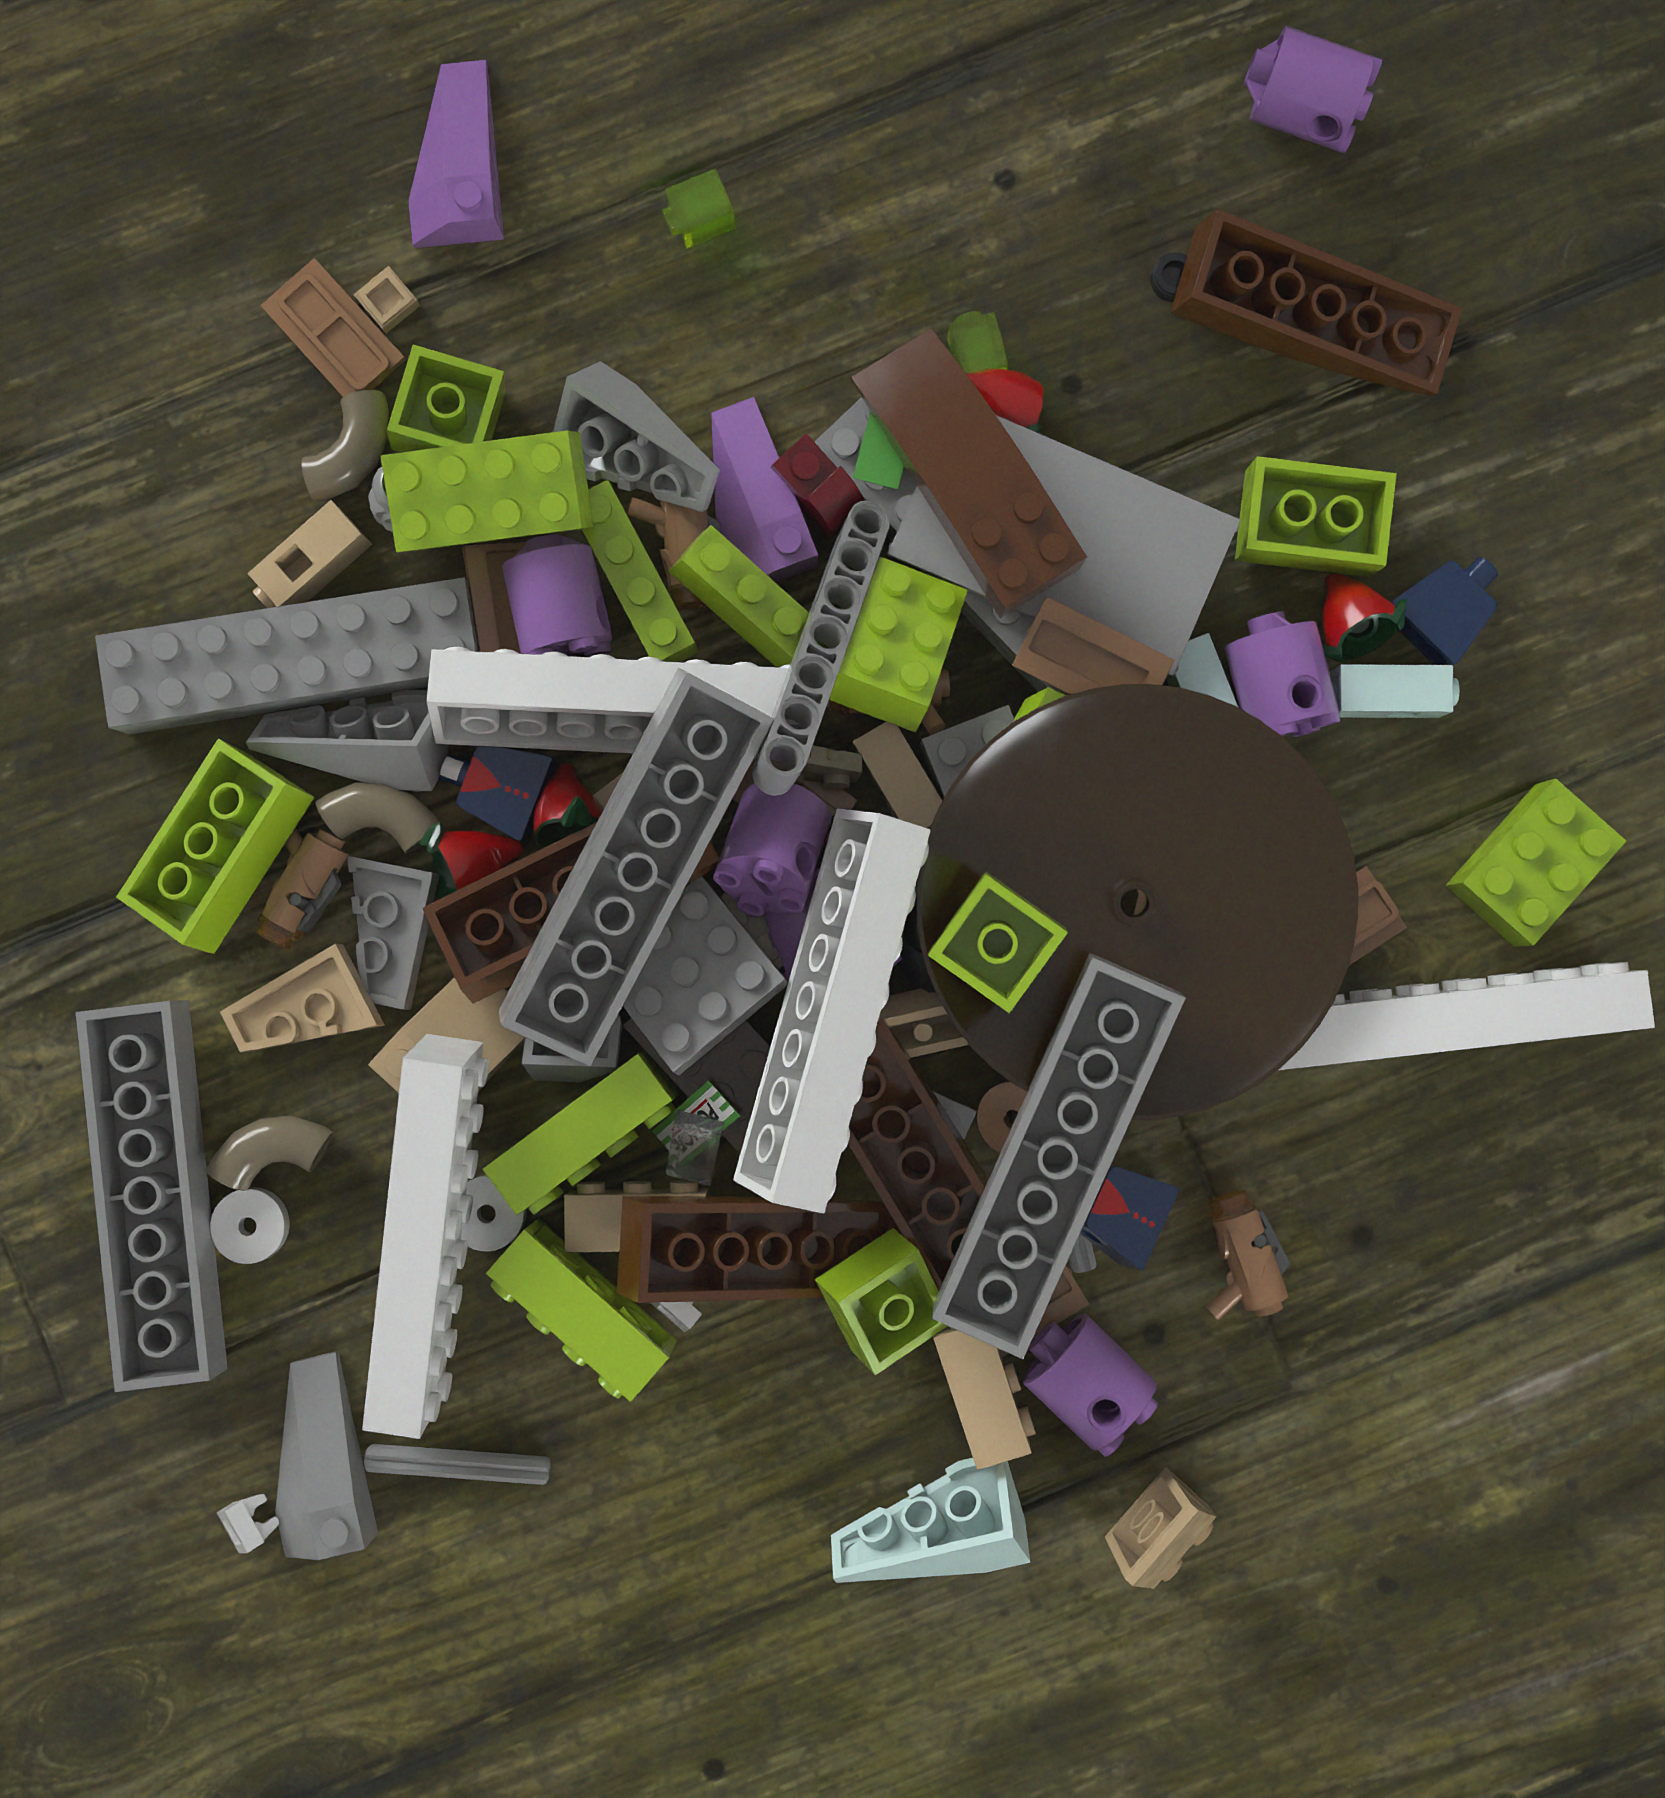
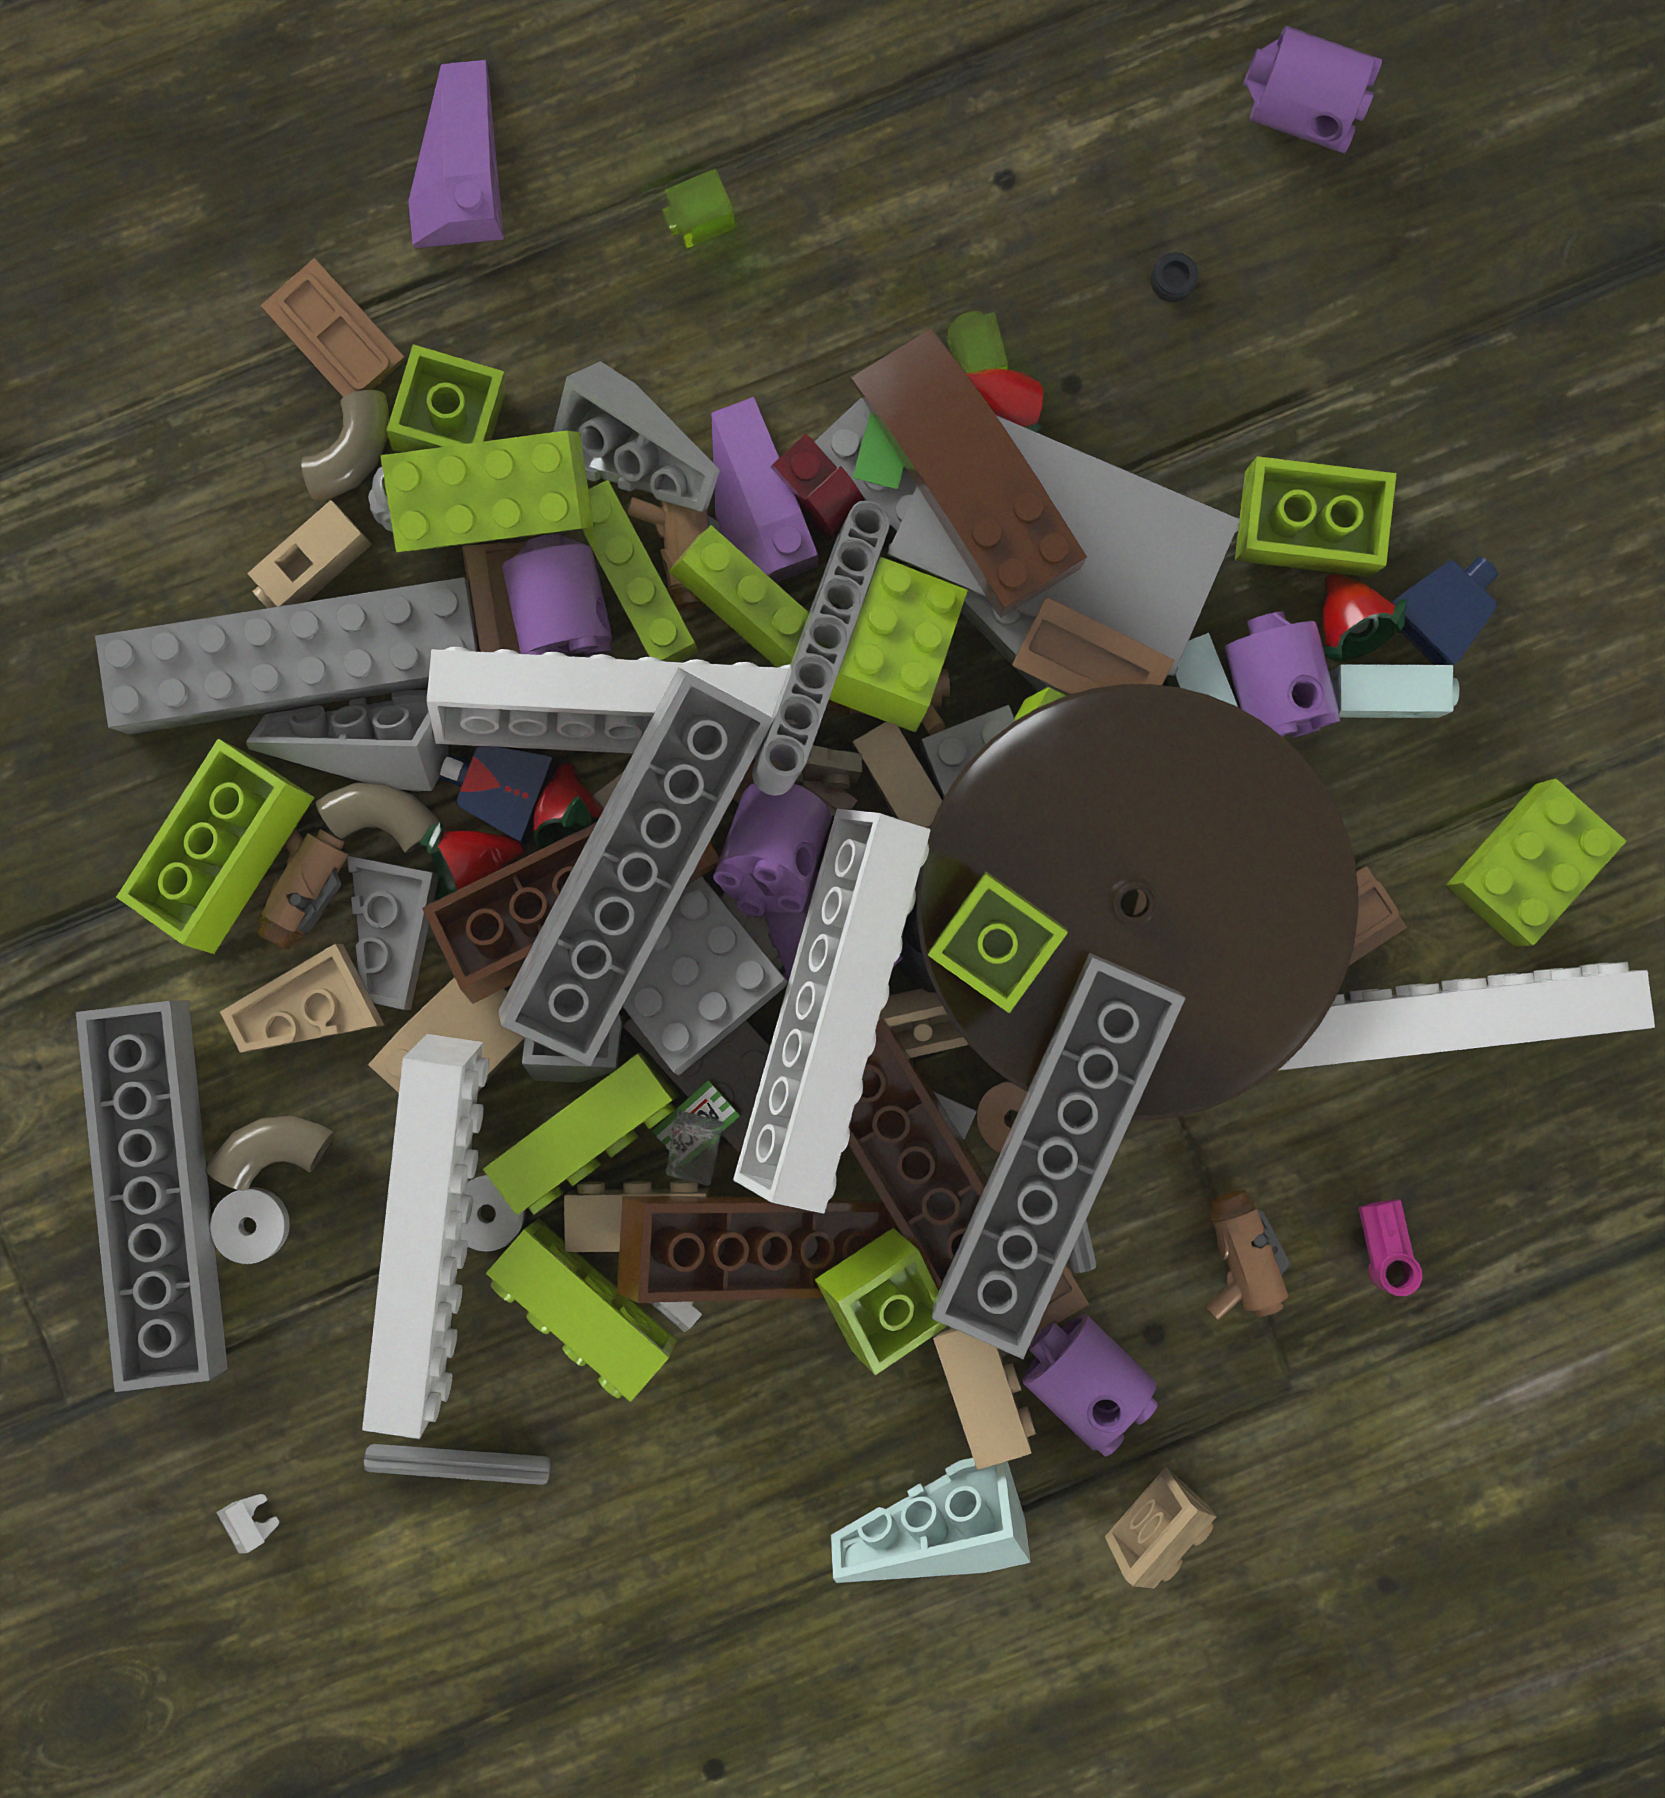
light grey wedge [275,1351,378,1560] -> none
tan tile [353,266,421,334] -> none
dark blue torso [1080,1165,1180,1271] -> none
reddish brown slope [1170,209,1462,396] -> none
none -> dark pink piece [1358,1199,1422,1296]

